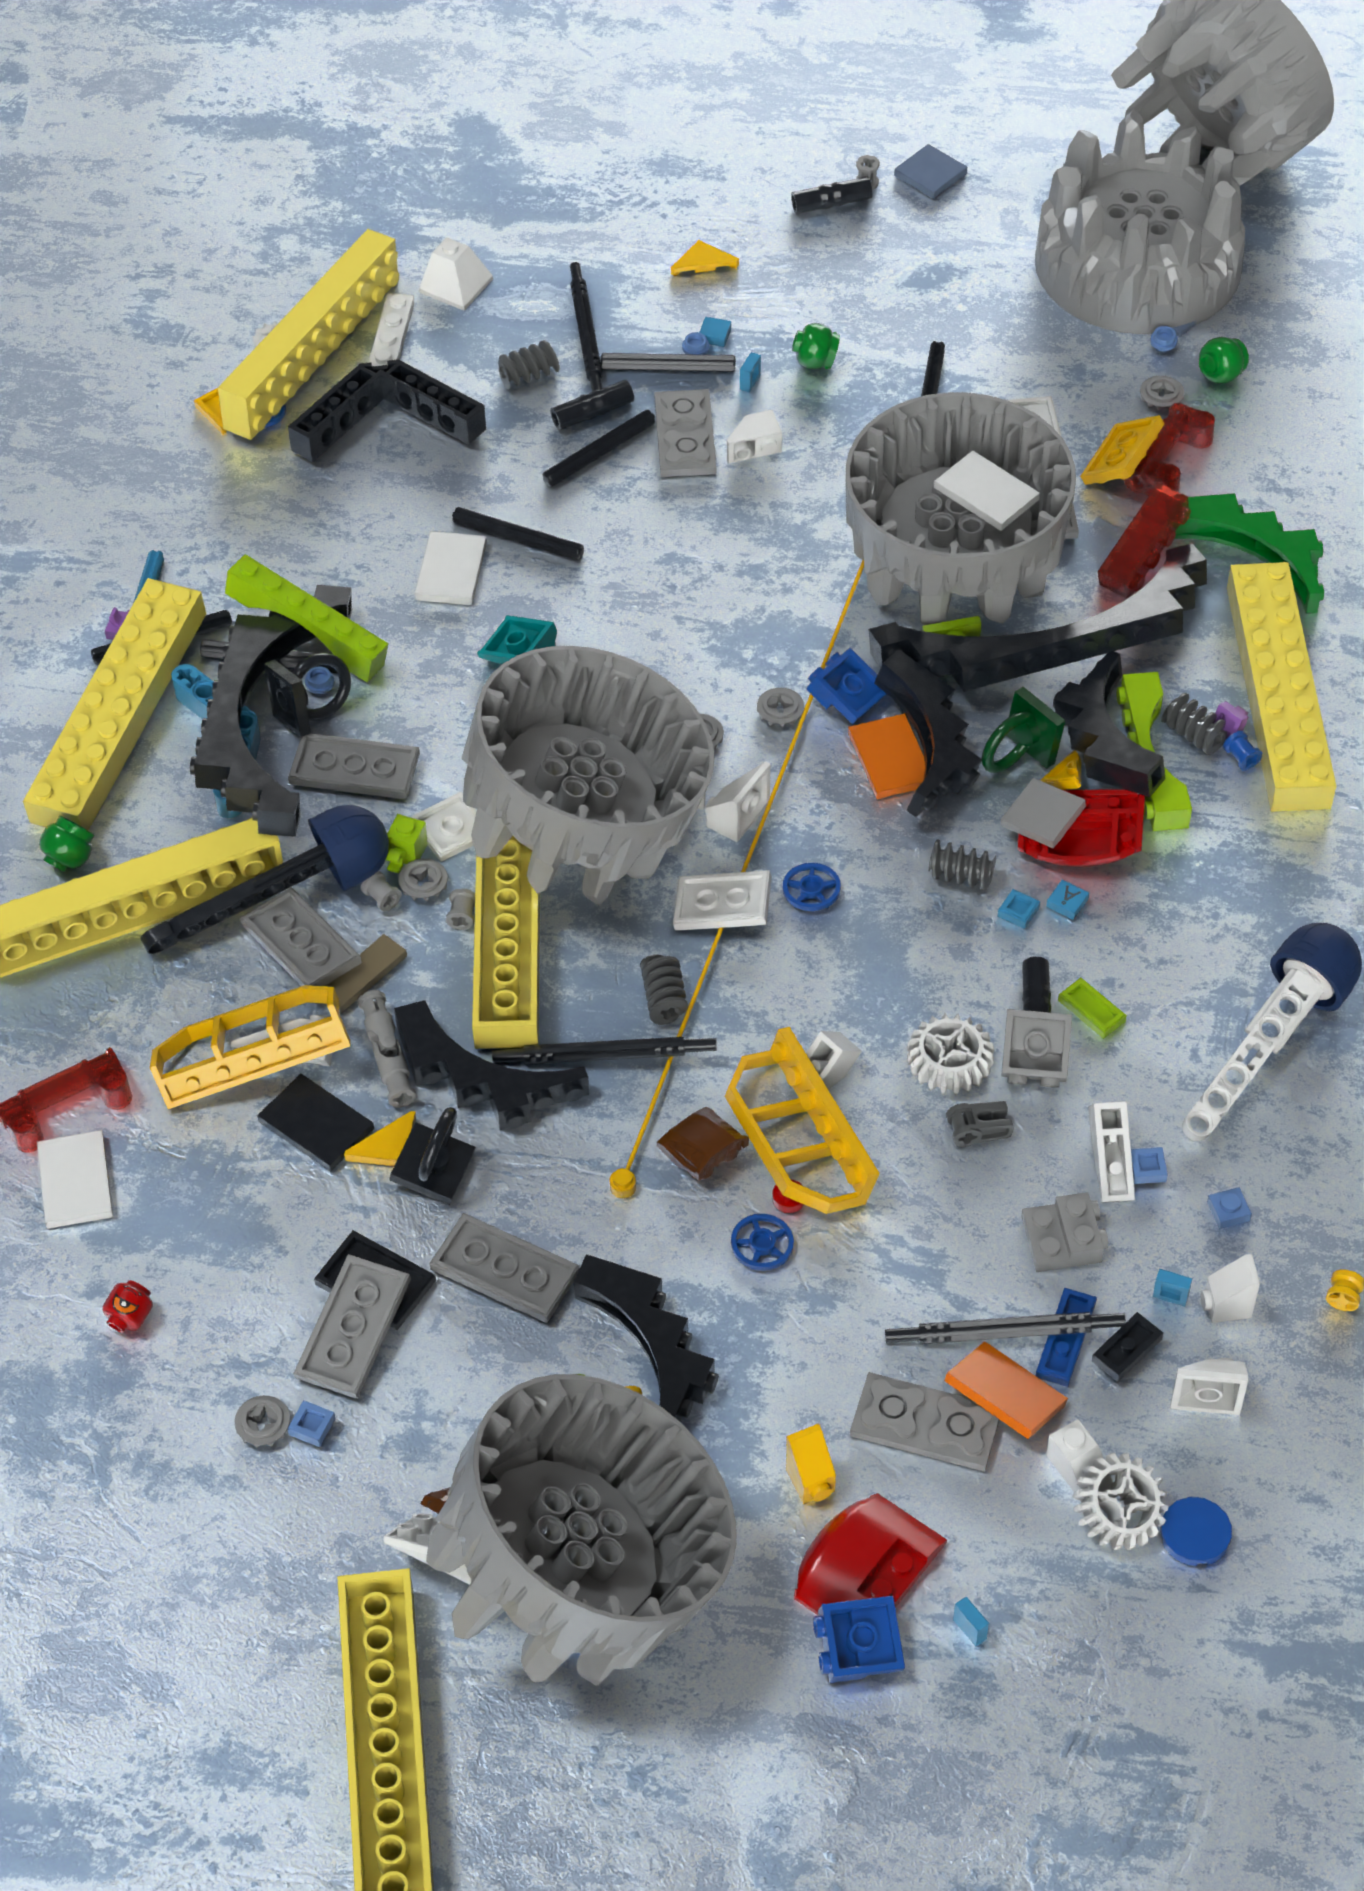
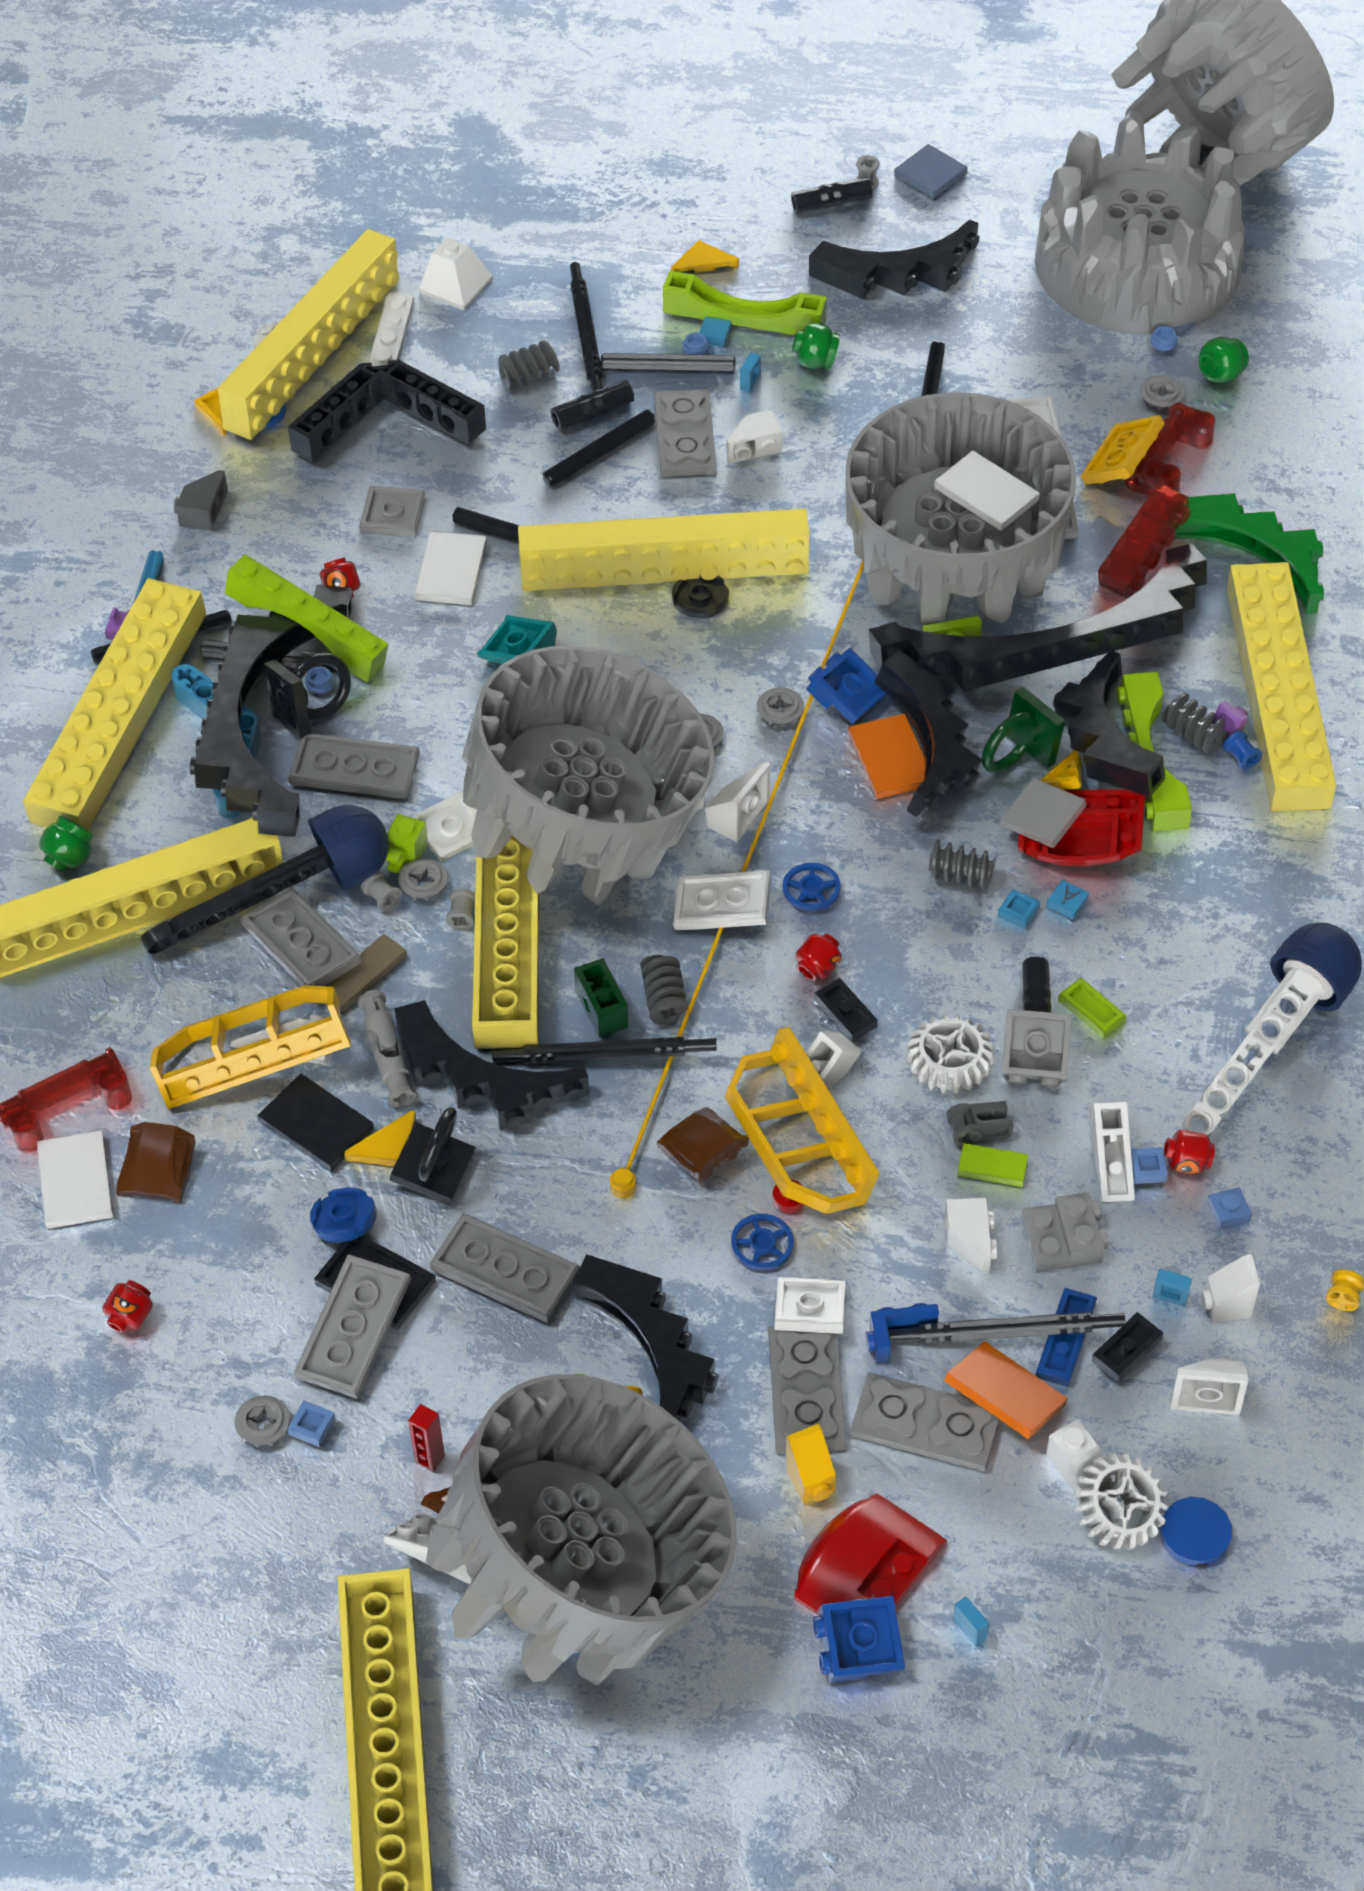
none -> reddish brown slope [116,1122,196,1204]
none -> dark grey slope [174,470,228,531]
none -> blue tile [310,1187,377,1243]
none -> red head [319,557,361,598]
none -> light grey tile [359,486,426,538]
none -> red piece [408,1404,445,1472]
none -> light yellow brick [518,509,810,591]
none -> dark green brick [574,958,629,1038]
none -> lime arch [663,271,827,335]
none -> black tile [672,574,729,619]
none -> light grey piece [768,1327,846,1454]
none -> white tile [774,1277,845,1334]
none -> red head [795,934,842,981]
none -> black arch [809,219,980,299]
none -> black plate [814,978,878,1042]
none -> blue bracket [865,1303,939,1364]
none -> white slope [945,1198,997,1273]
none -> lime tile [957,1143,1028,1188]
none -> red head [1163,1129,1215,1175]

